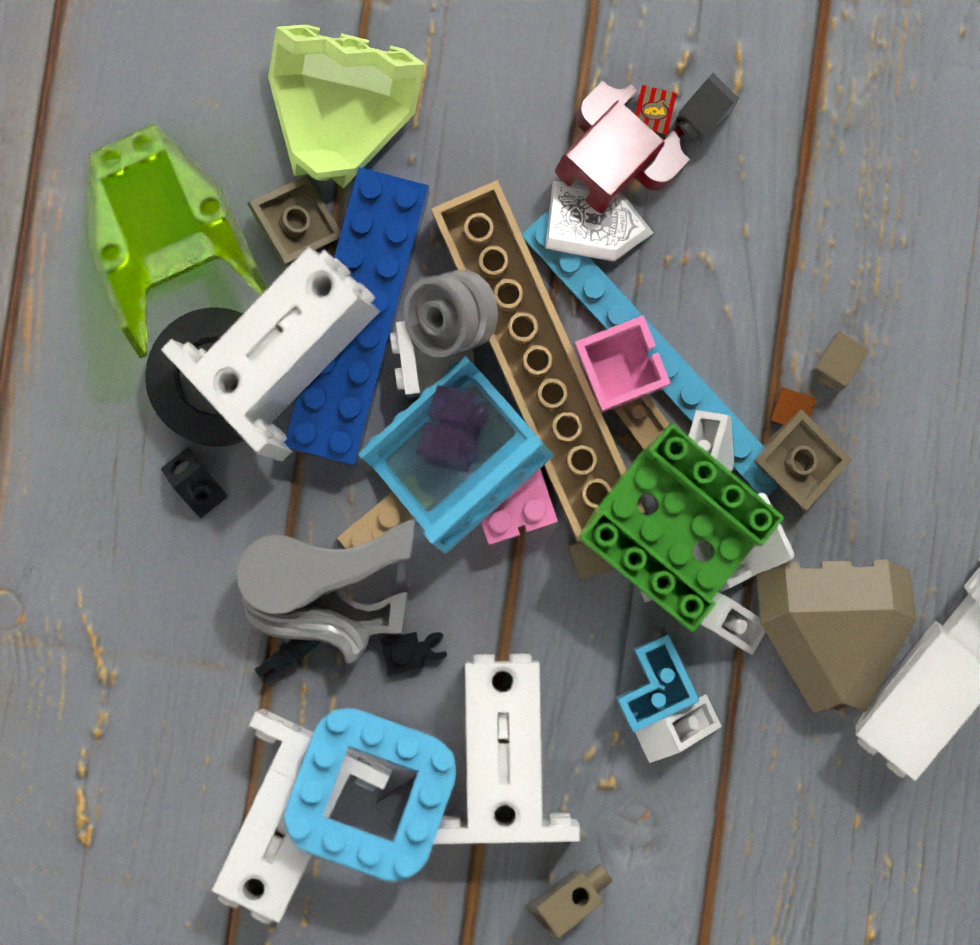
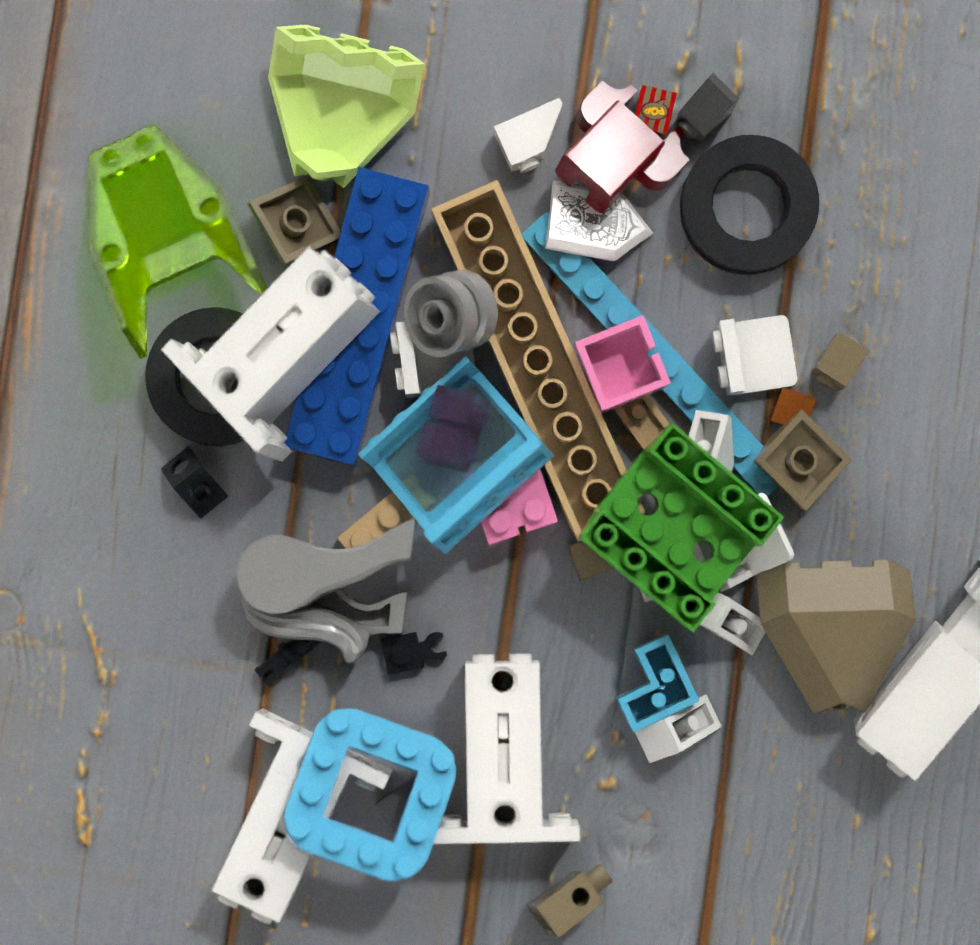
none -> white slope [494,98,563,173]
none -> black tyre [680,135,819,275]
none -> white bracket [712,315,797,396]

